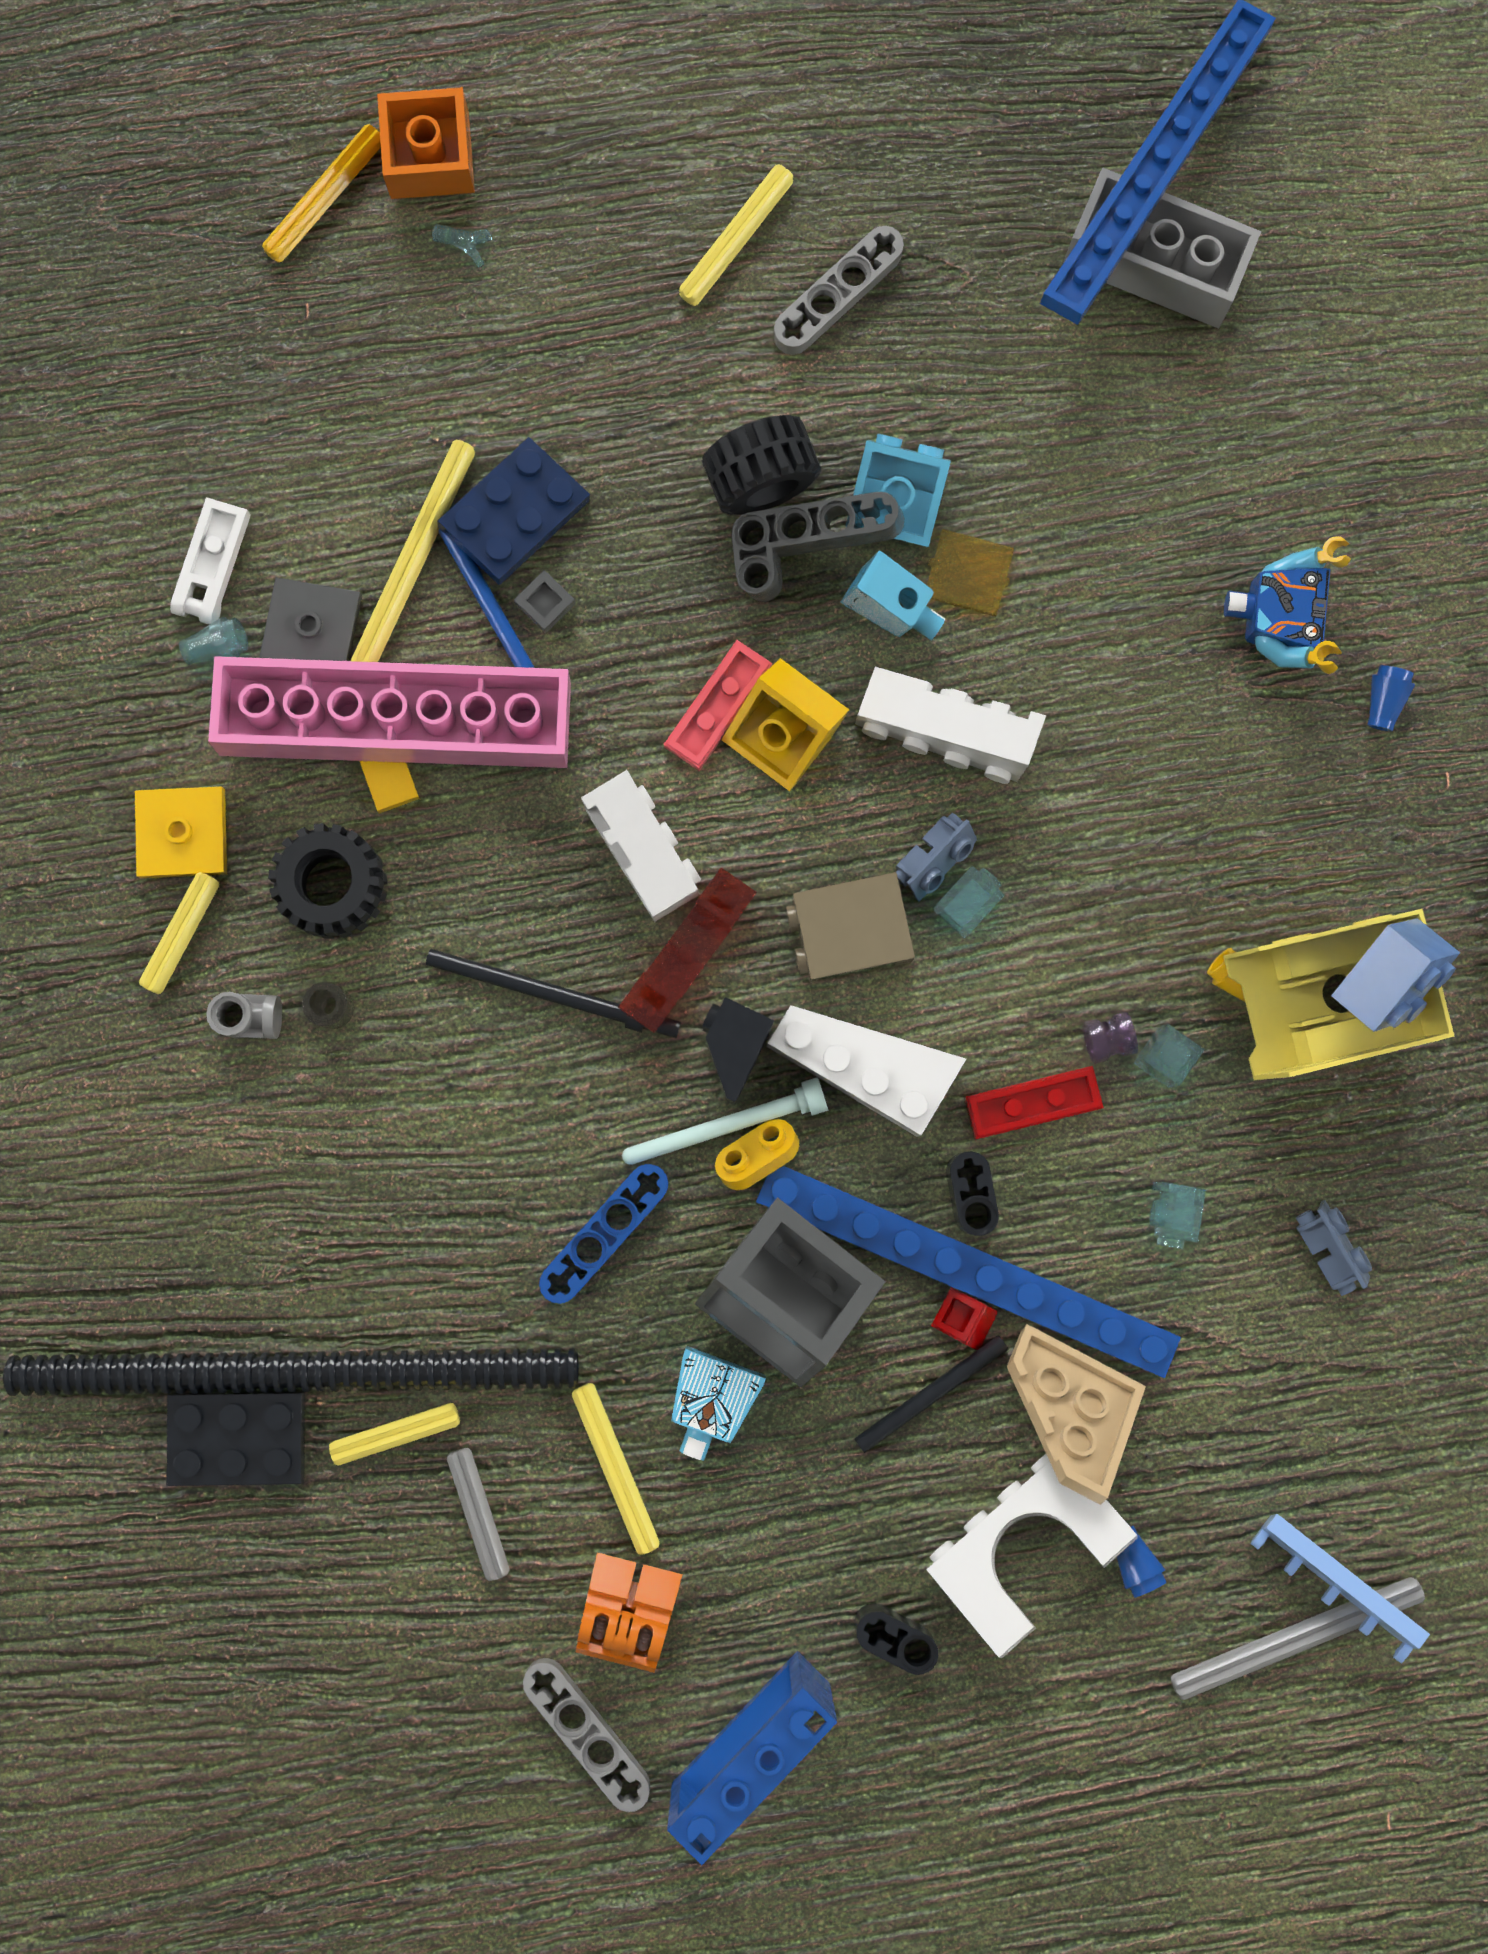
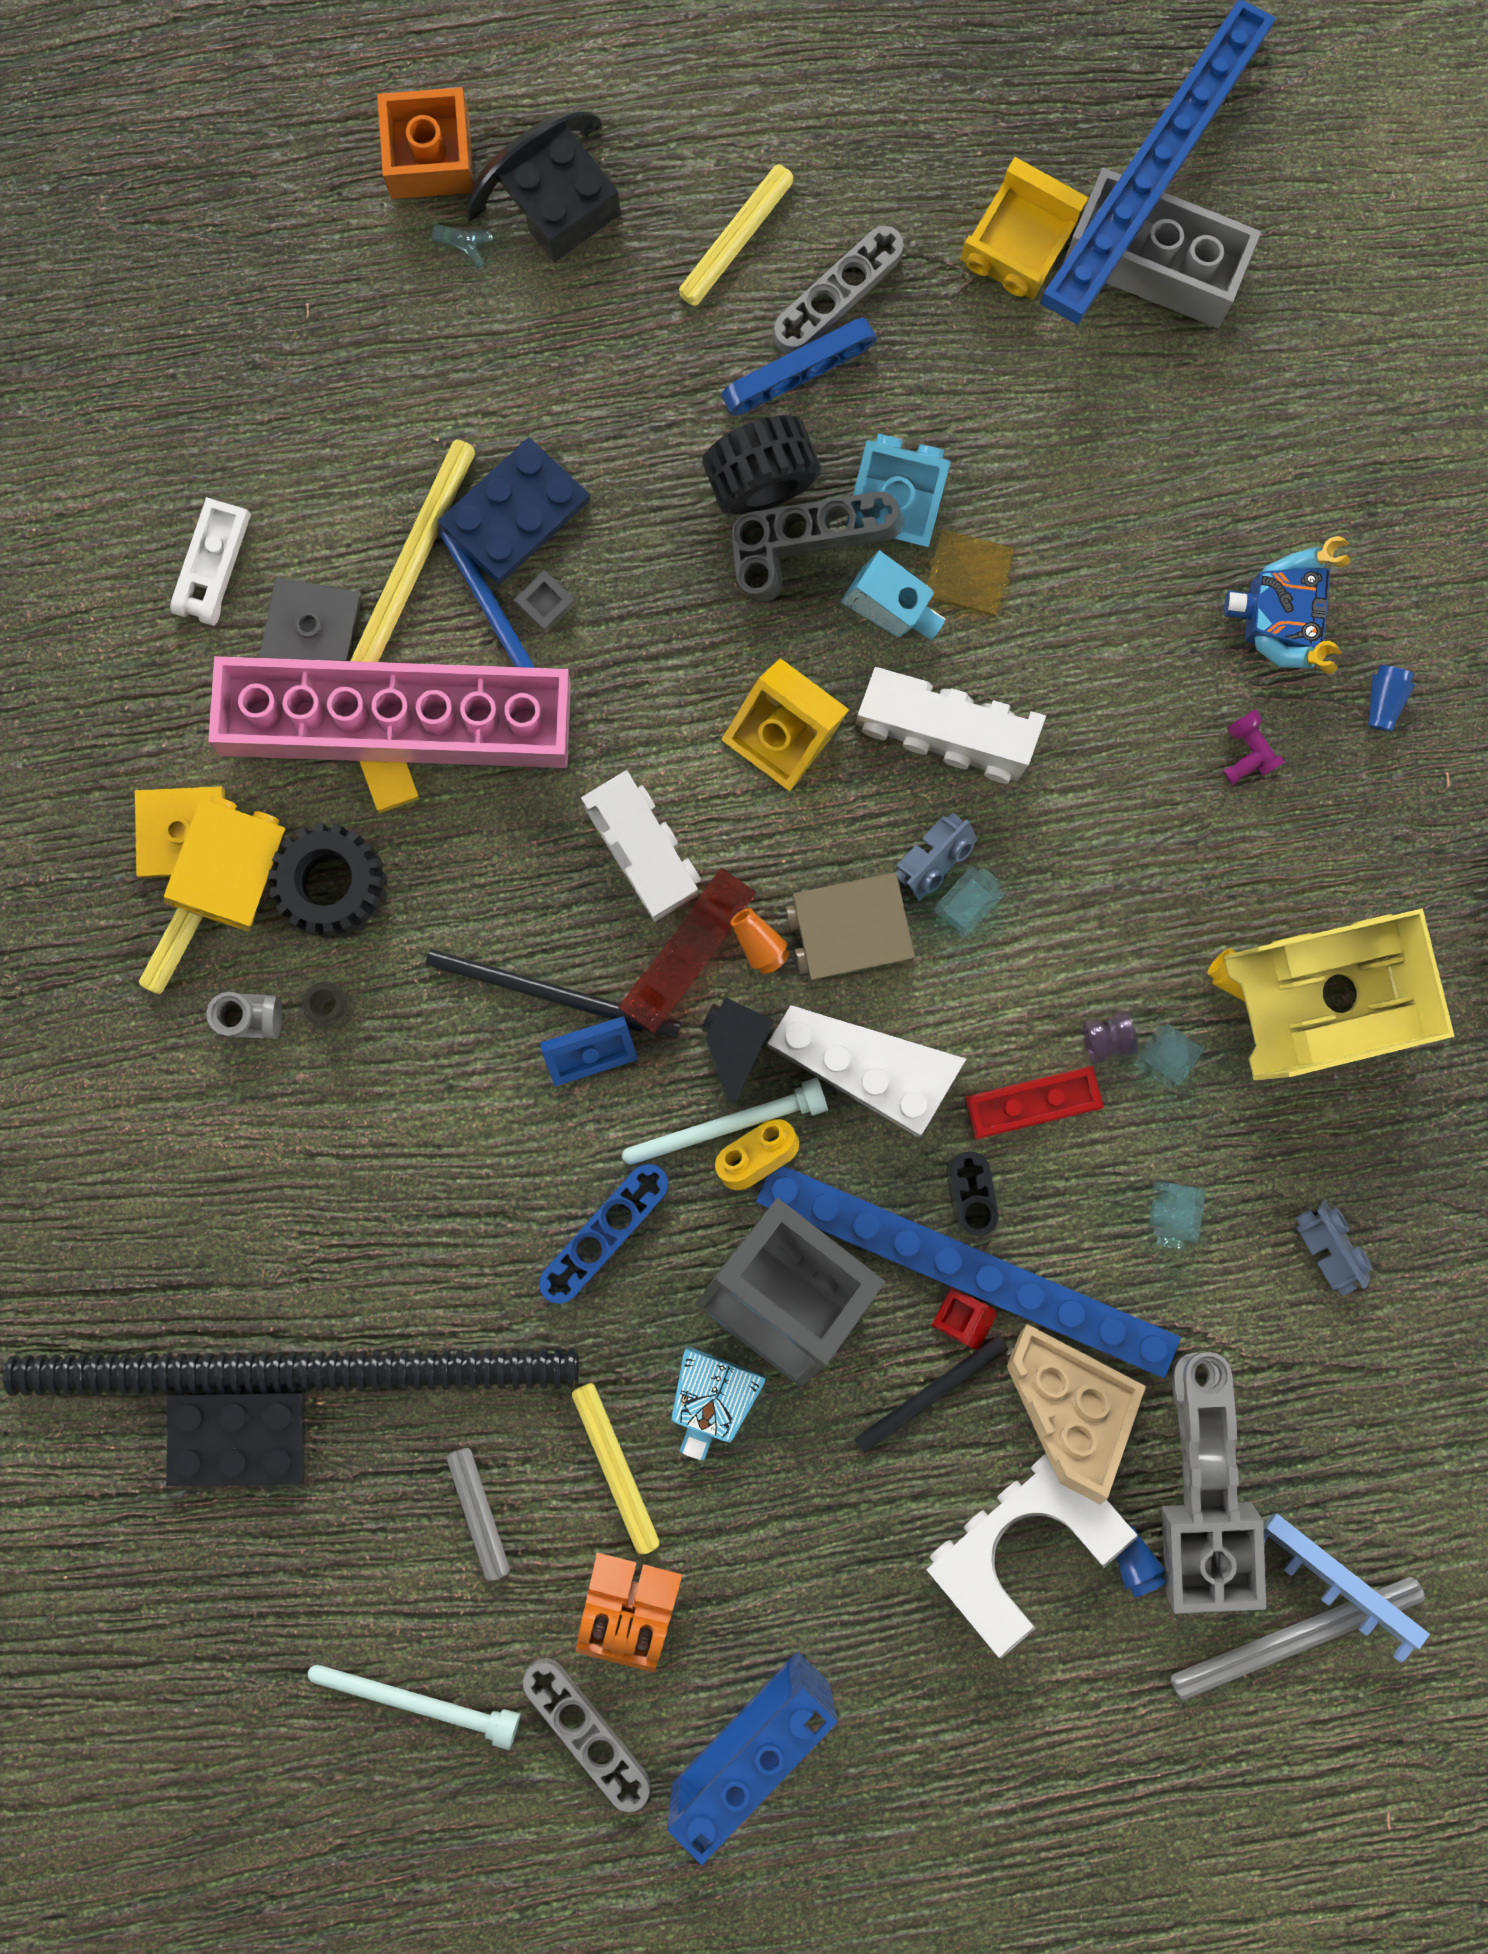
clear light blue cone [179,617,248,665] -> none
yellow axle [262,124,381,263] -> none
light yellow axle [329,1403,460,1466] -> none
coral tile [664,640,772,771] -> none
black beam [854,1603,938,1675] -> none
medium blue brick [1331,918,1460,1032] -> none
none -> yellow panel [163,796,286,933]
none -> light aqua piece [308,1665,521,1750]
none -> black piece [467,112,621,263]
none -> blue plate [540,1016,638,1087]
none -> blue beam [721,318,877,416]
none -> orange cone [730,908,789,974]
none -> yellow panel [960,157,1089,300]
none -> light grey brick [1161,1352,1266,1614]
none -> magenta piece [1223,709,1285,785]

